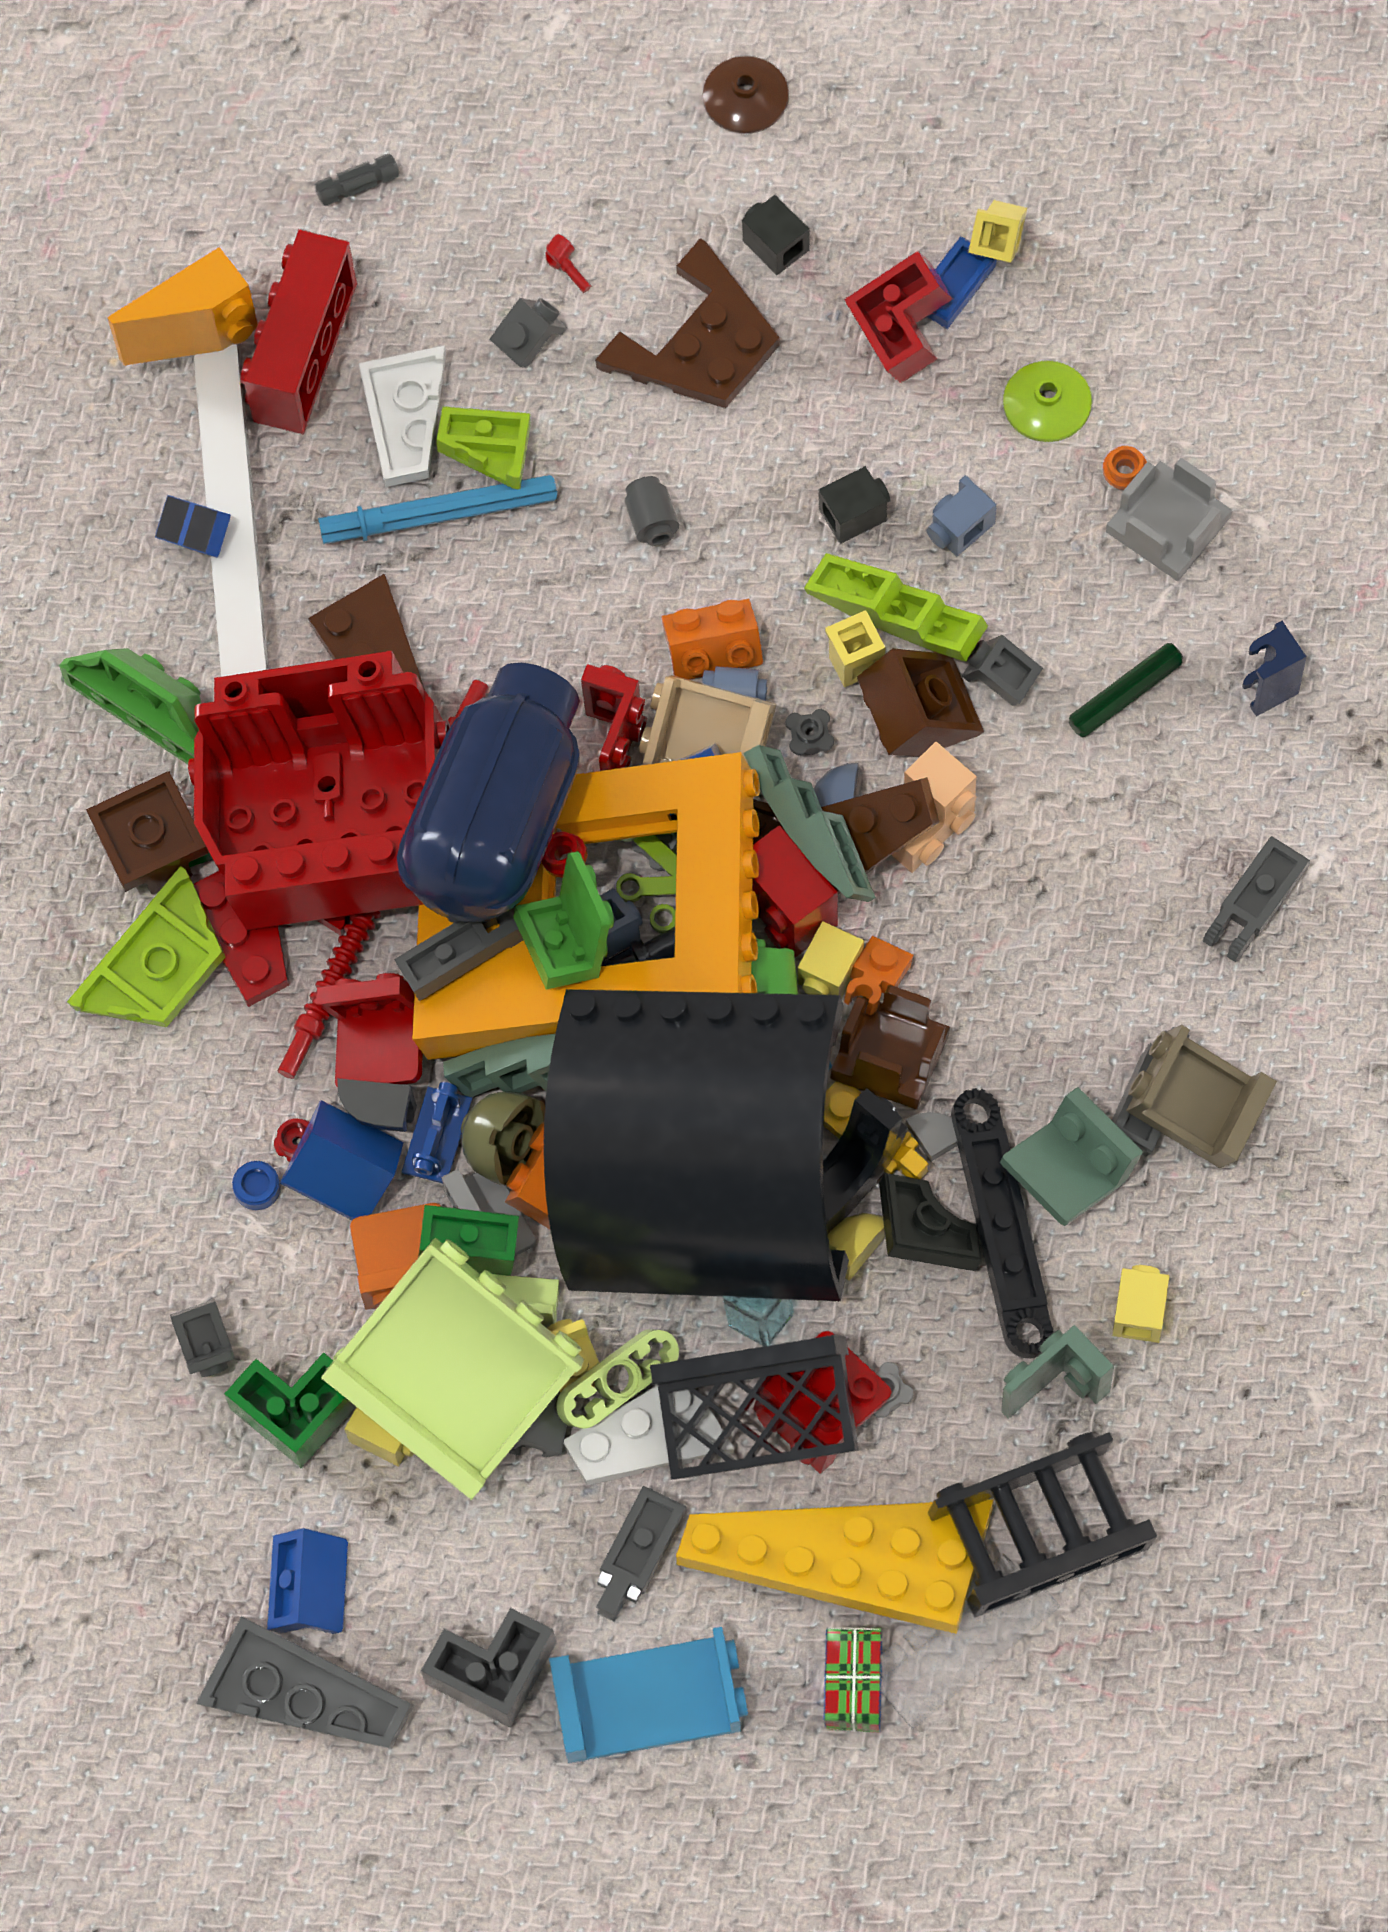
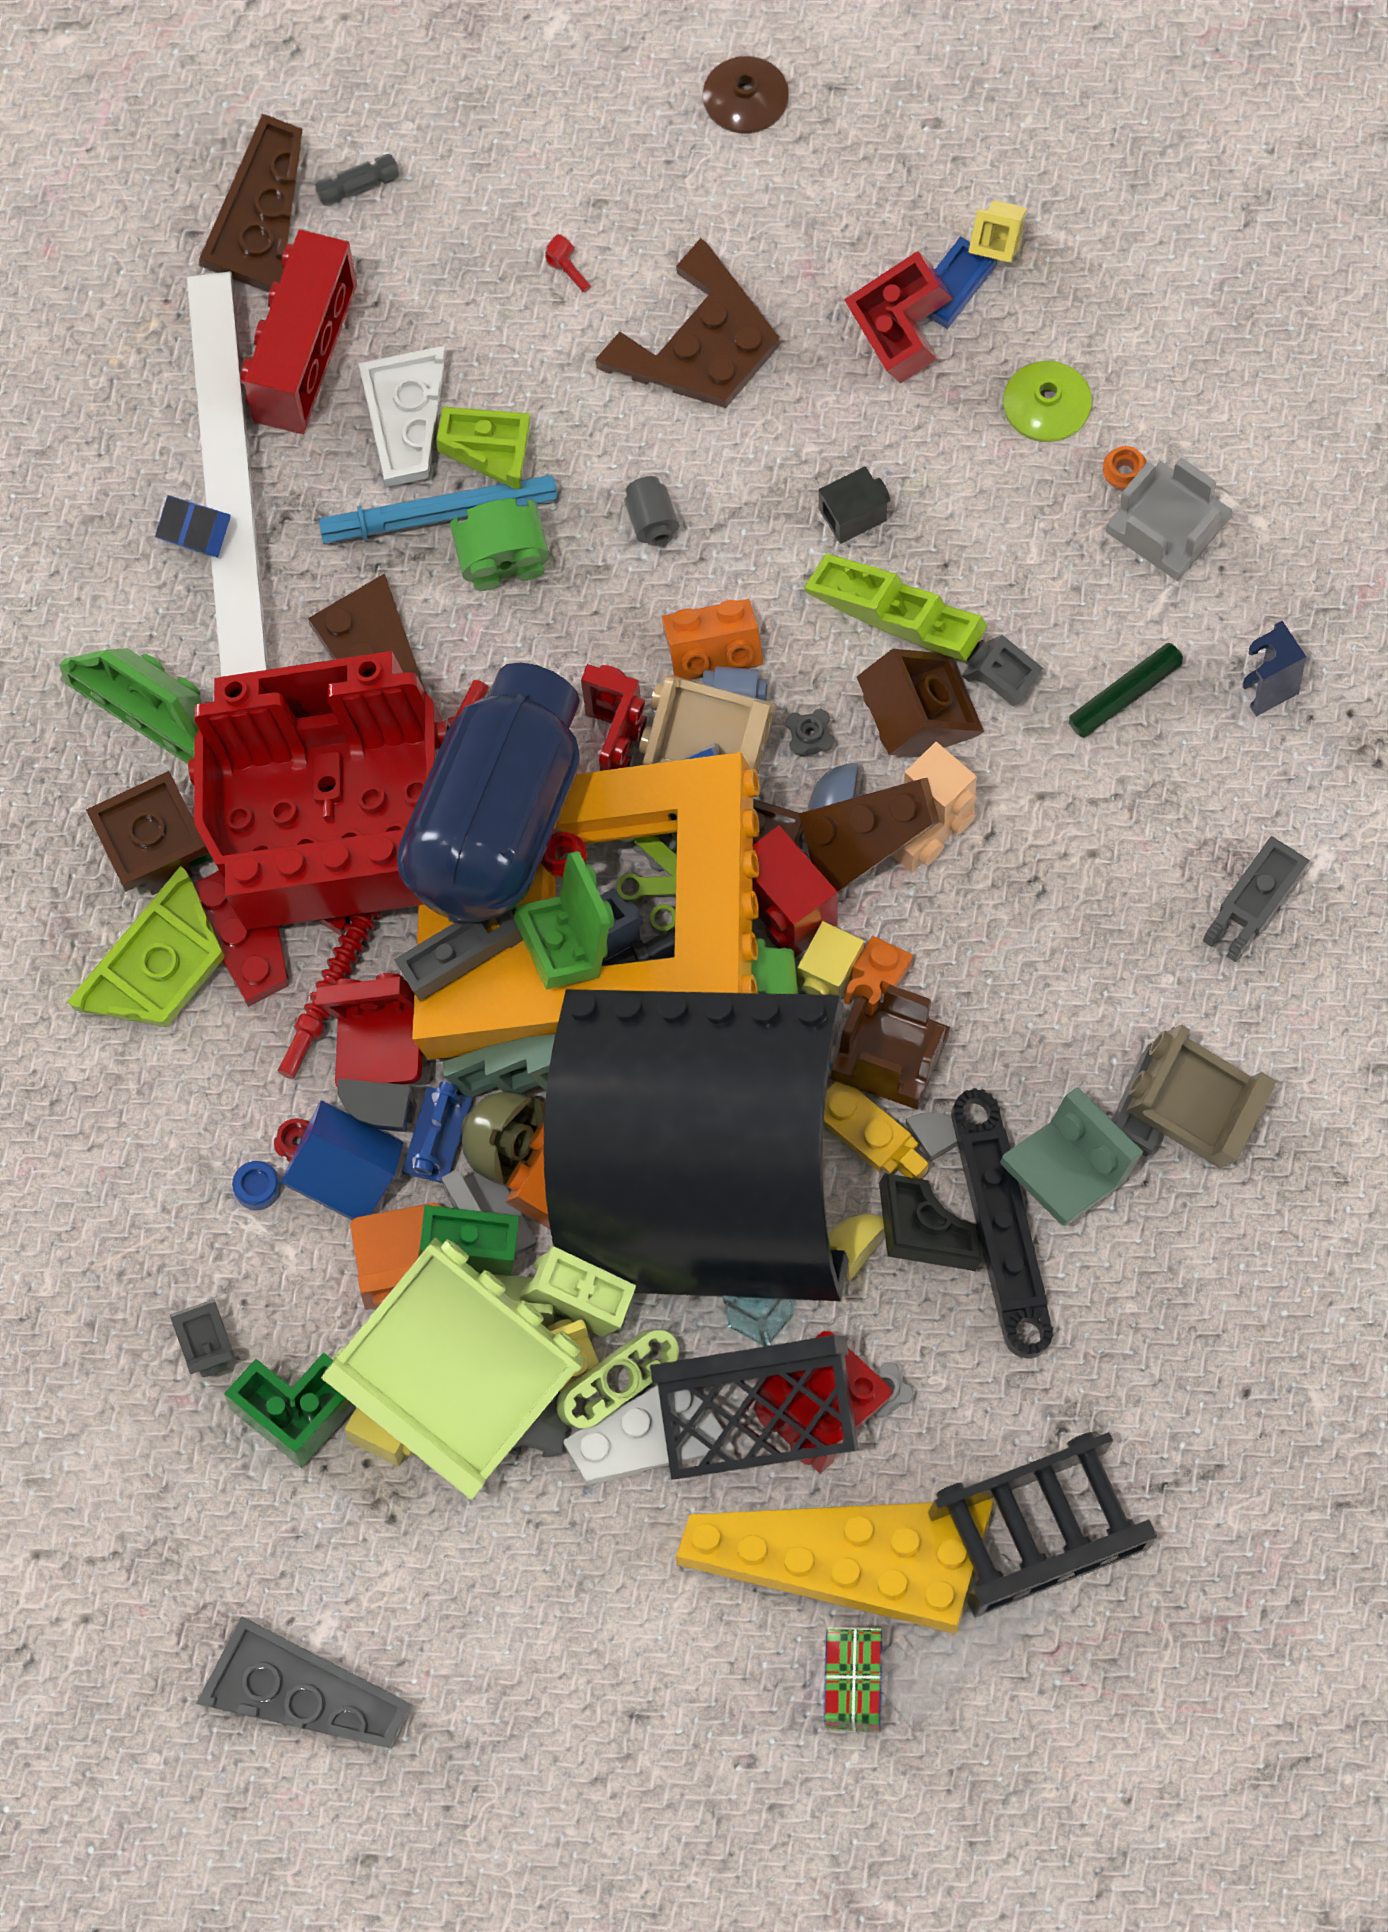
light orange slope [107,247,258,365] -> none
blue panel [267,1528,348,1634] -> none
dark grey brick [421,1608,556,1728] -> none
dark grey bracket [489,298,567,368] -> none
dark azure panel [549,1627,748,1764] -> none
dark grey hinge [596,1486,687,1622] -> none
pearl dark grey brick [742,194,810,276] -> none
sand green slope [744,745,876,902] -> none
black arch [823,1088,908,1234] -> none
light yellow brick [825,610,886,688] -> none
sand blue brick [926,475,997,557] -> none
sand green bracket [1001,1325,1114,1419] -> none
light yellow brick [1112,1265,1170,1343] -> none
none -> reddish brown wing [199,113,303,292]
none -> bright green brick [450,498,550,591]
none -> yellowish green hinge [519,1246,636,1337]

